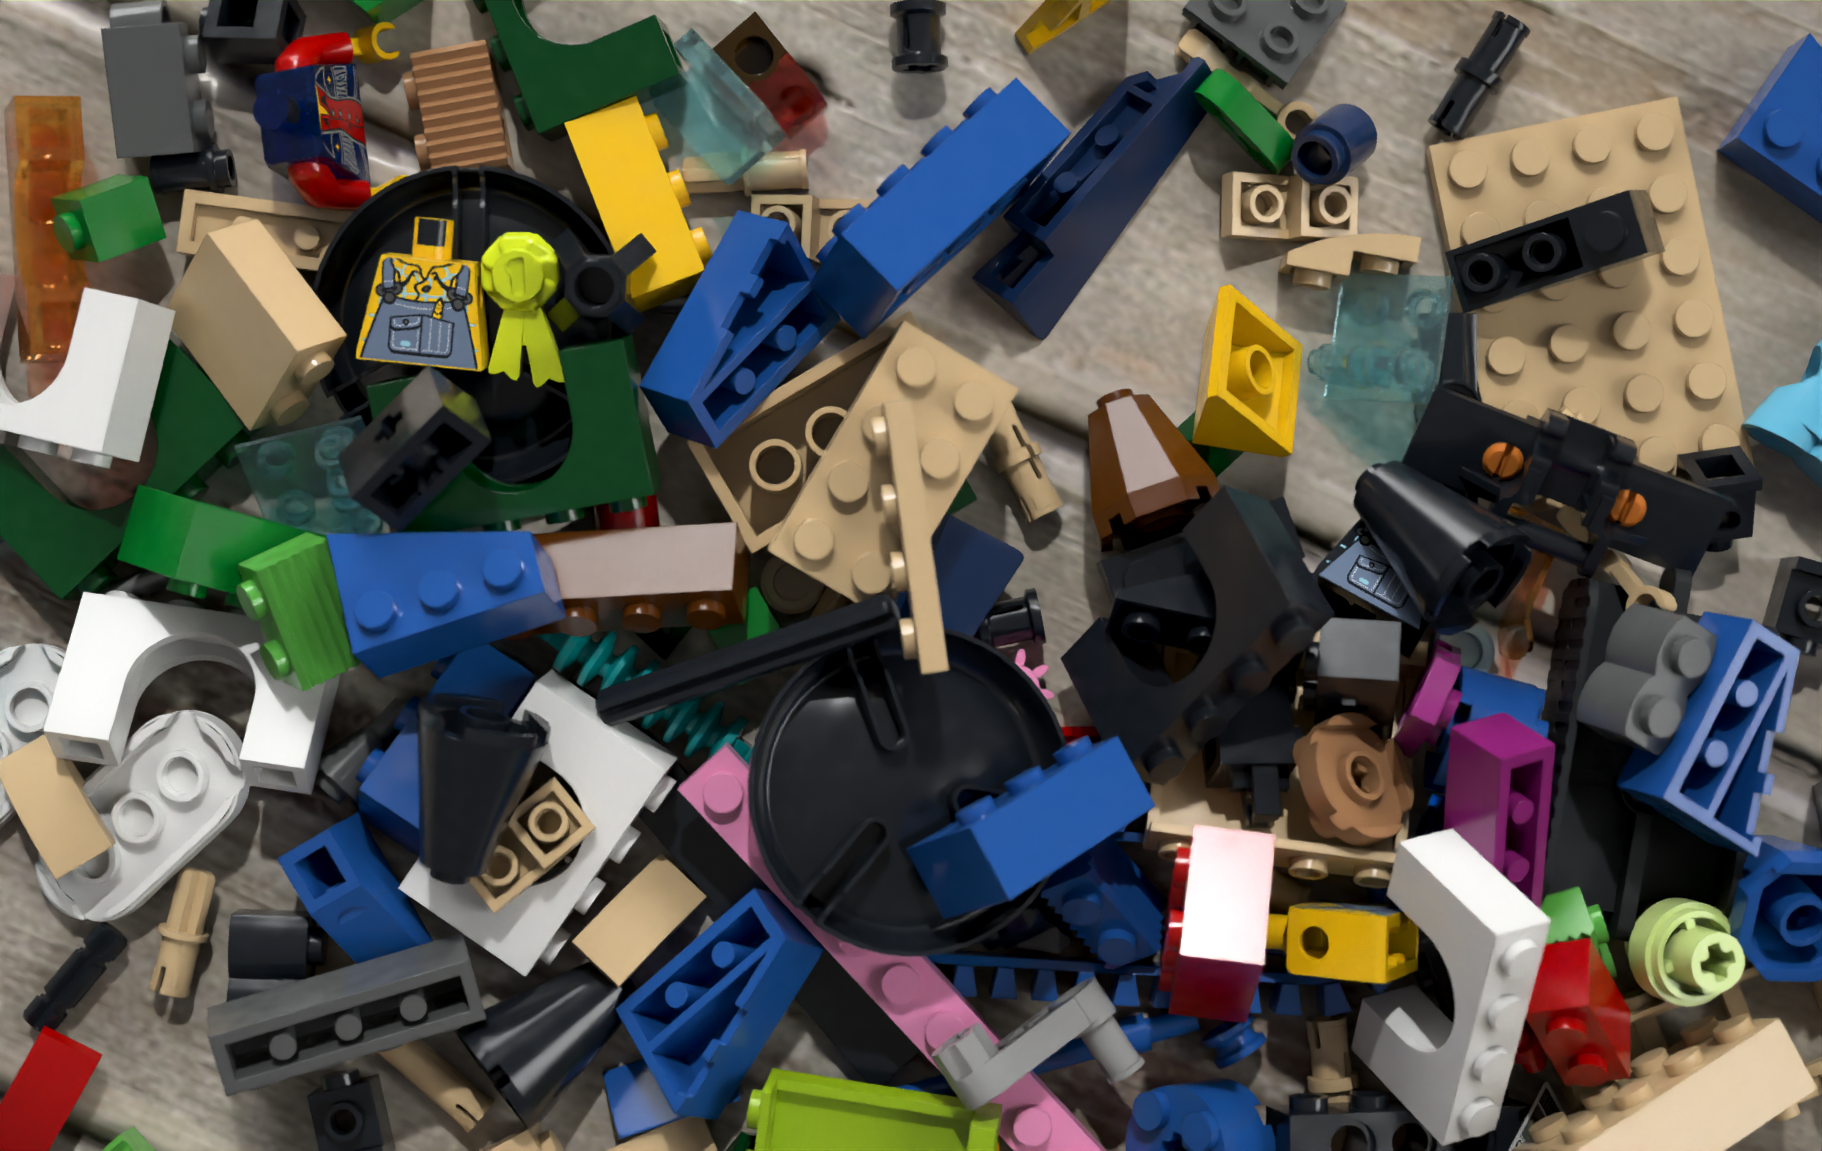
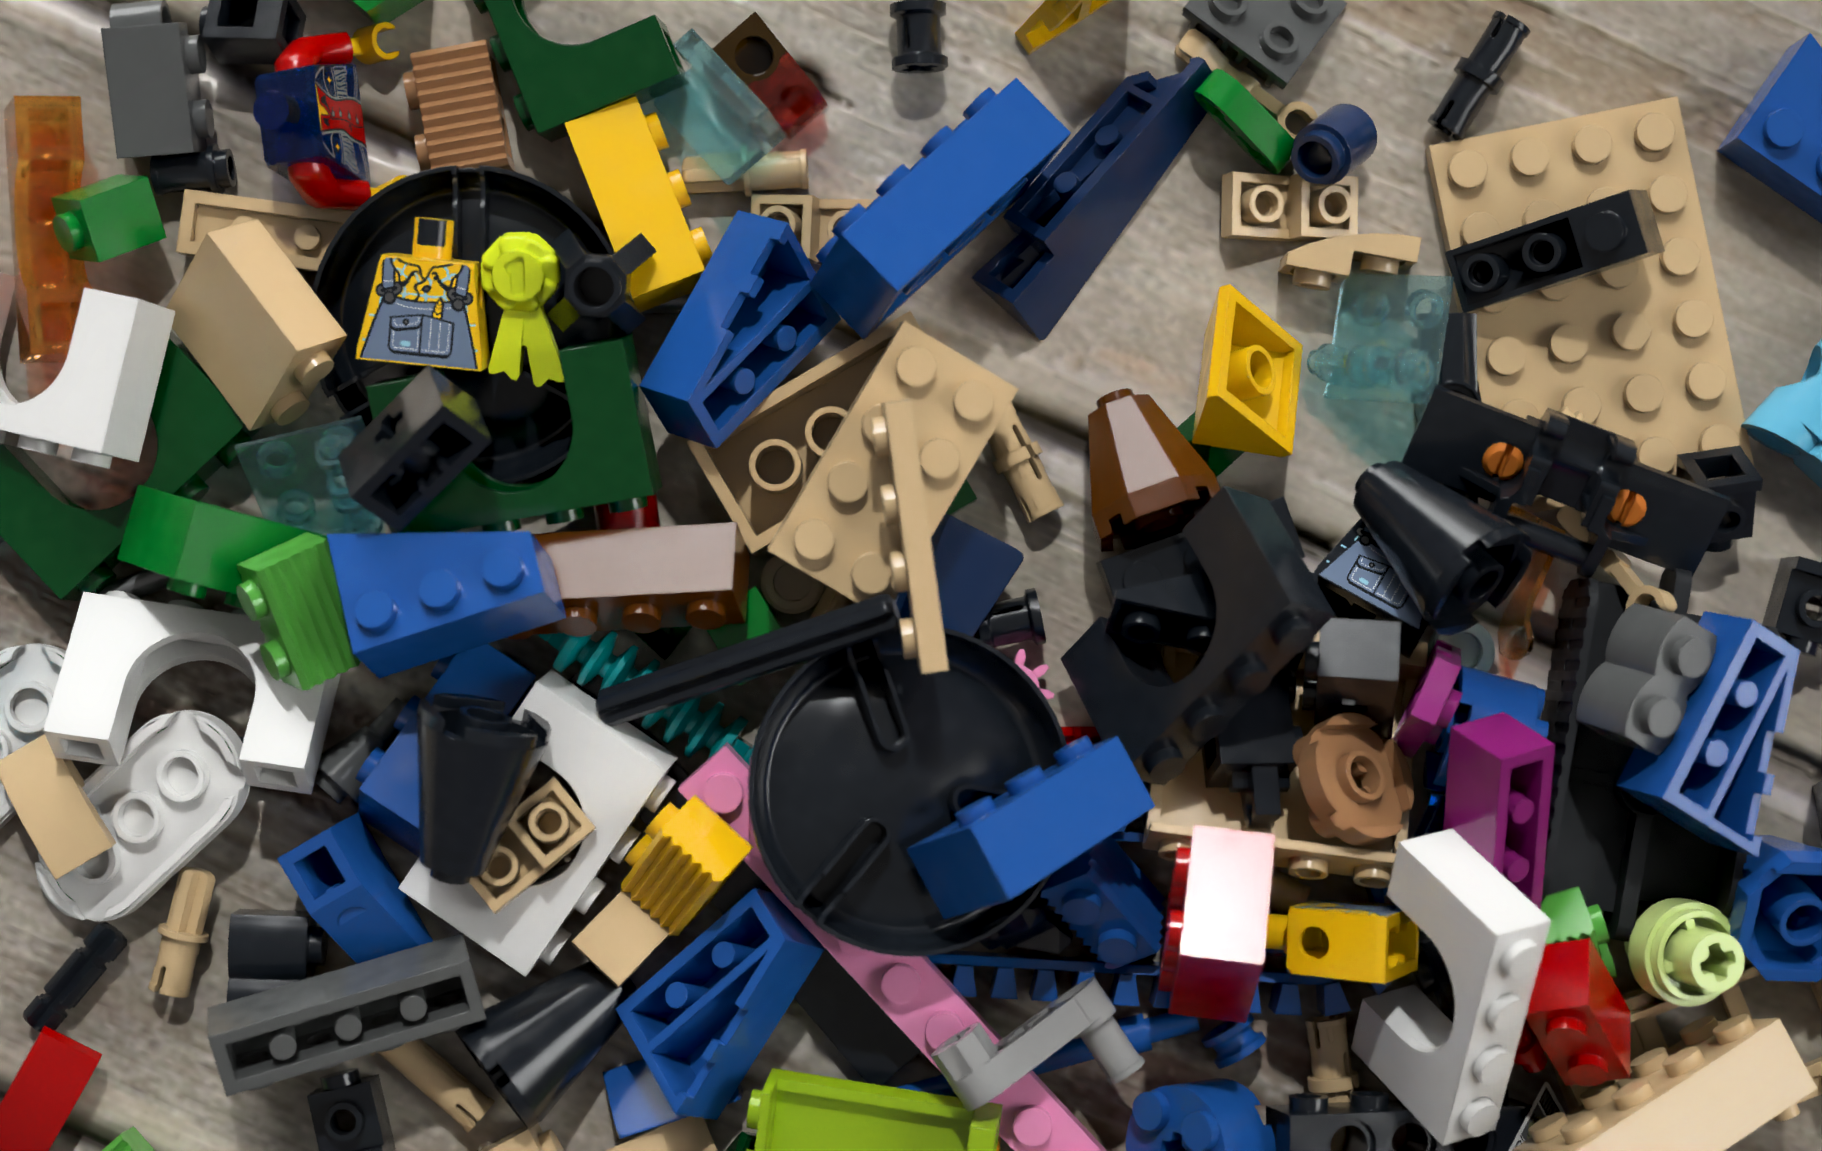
none -> yellow brick [621,795,754,936]

